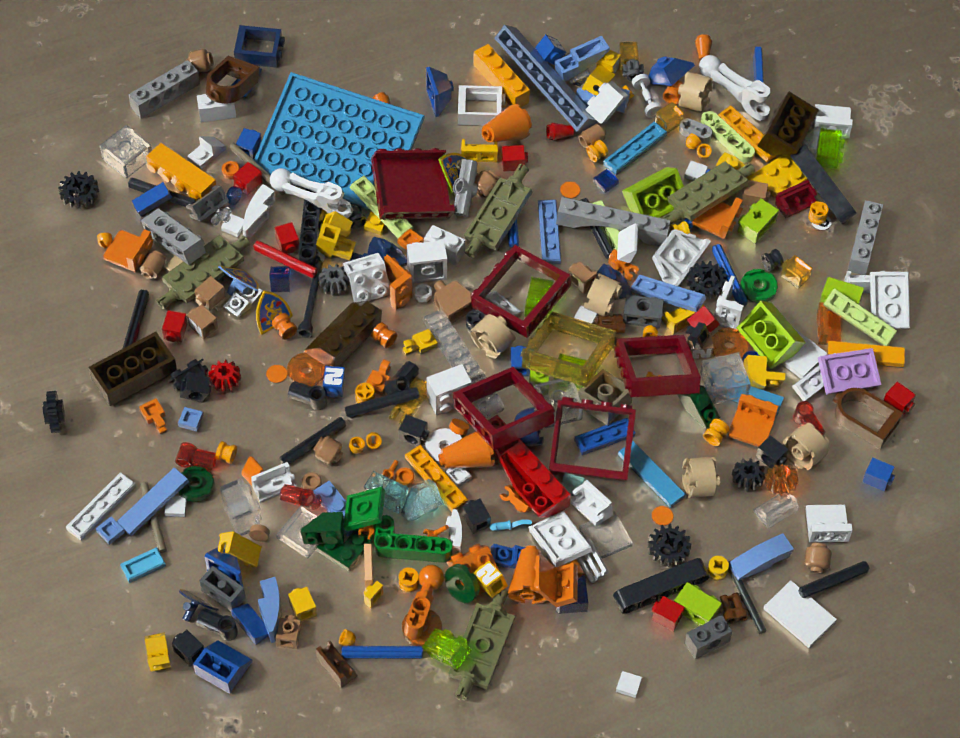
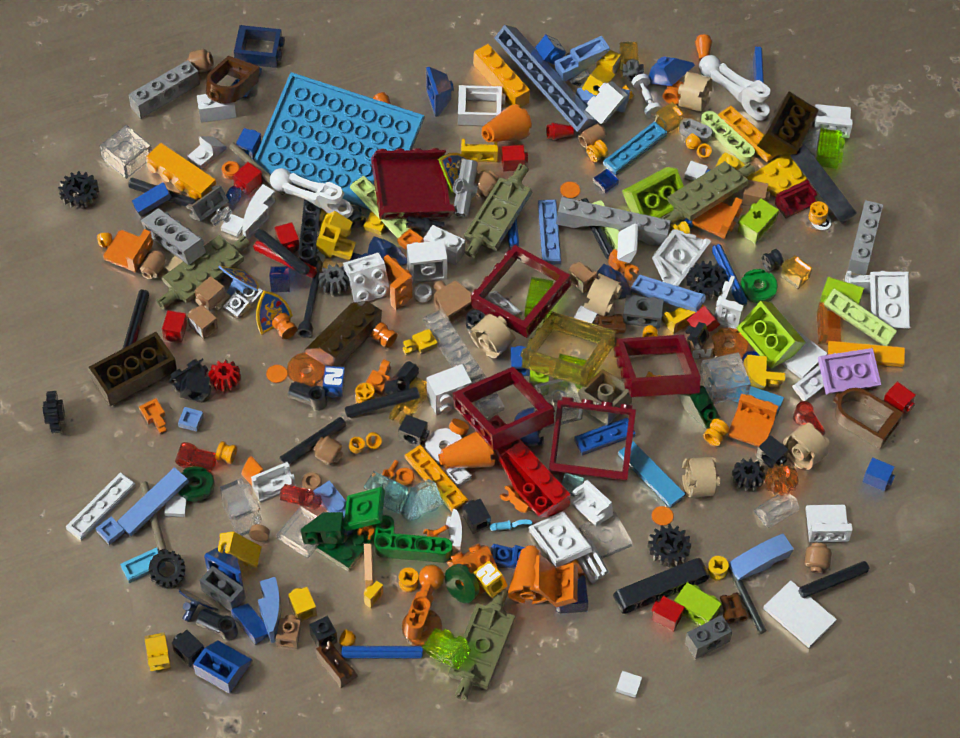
none -> black tyre [148,550,186,589]
none -> black axle [255,229,310,276]
none -> black brick [309,615,338,649]
none -> black pin [406,216,445,232]

